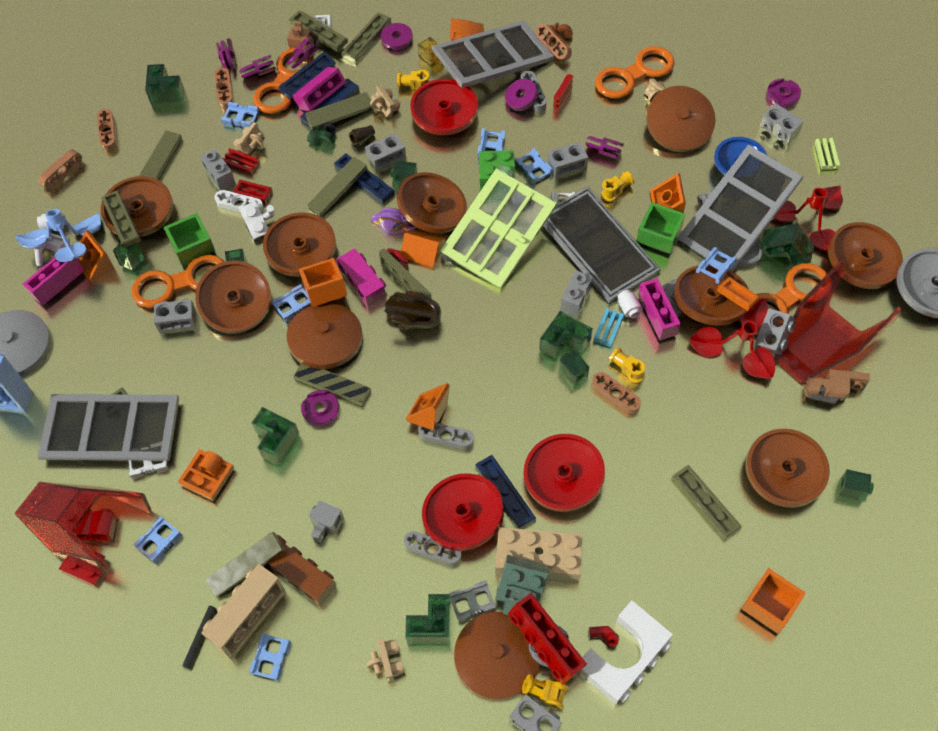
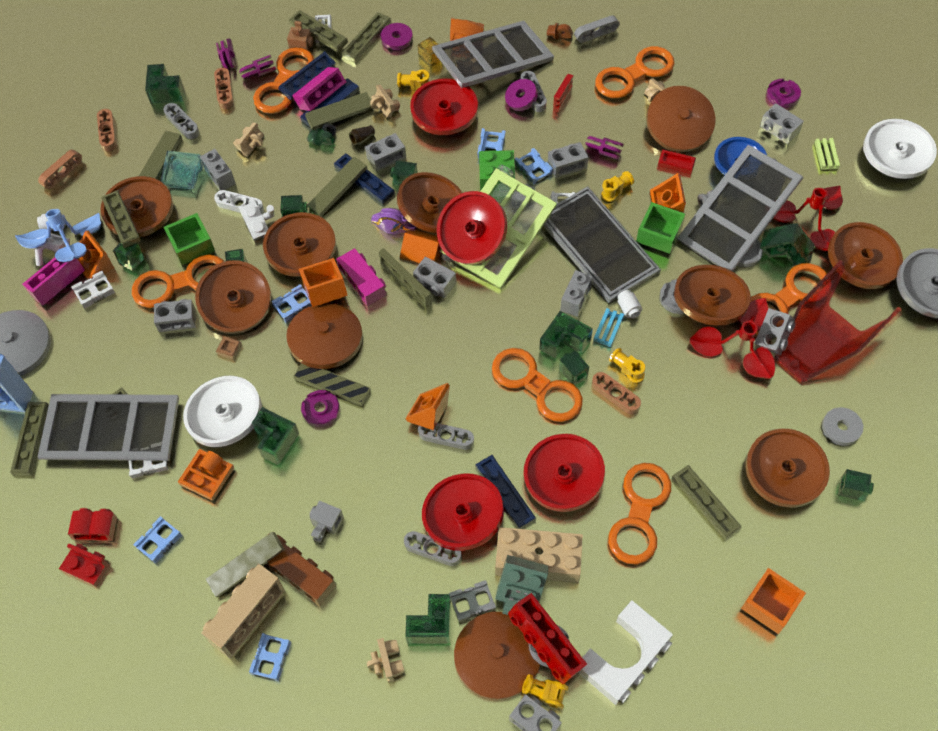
clear red windscreen [14,482,152,577] -> none
pearl dark grey bar [182,605,217,670] -> none
light blue piece [221,102,259,128] -> none
red tile [222,148,260,175] -> none
red tile [233,180,273,205] -> none
magenta arm [287,37,318,69] -> none
dark brown hair [384,291,441,330] -> none
red arm [386,248,408,268] -> none
nougat beam [536,24,572,61] -> none
red arm [589,626,619,647] -> none
dark pink brick [638,278,680,340] -> none
light blue piece [696,247,736,284] -> none
orange tile [717,277,760,311] -> none
medium nougat plate [805,369,870,404] -> none
none -> olive tile [10,402,49,476]
none -> white piece [71,271,115,309]
none -> clear light blue slope [161,151,203,190]
none -> light grey beam [163,103,199,139]
none -> white dish [183,376,262,447]
none -> medium nougat tile [216,336,242,360]
none -> clear green brick [280,195,308,217]
none -> light grey brick [413,257,456,298]
none -> red dish [437,191,507,265]
none -> orange bar [492,348,583,422]
none -> light grey beam [574,15,620,43]
none -> orange bar [608,463,672,565]
none -> red tile [658,149,696,174]
none -> light grey tile [822,407,864,446]
none -> white dish [863,119,937,179]

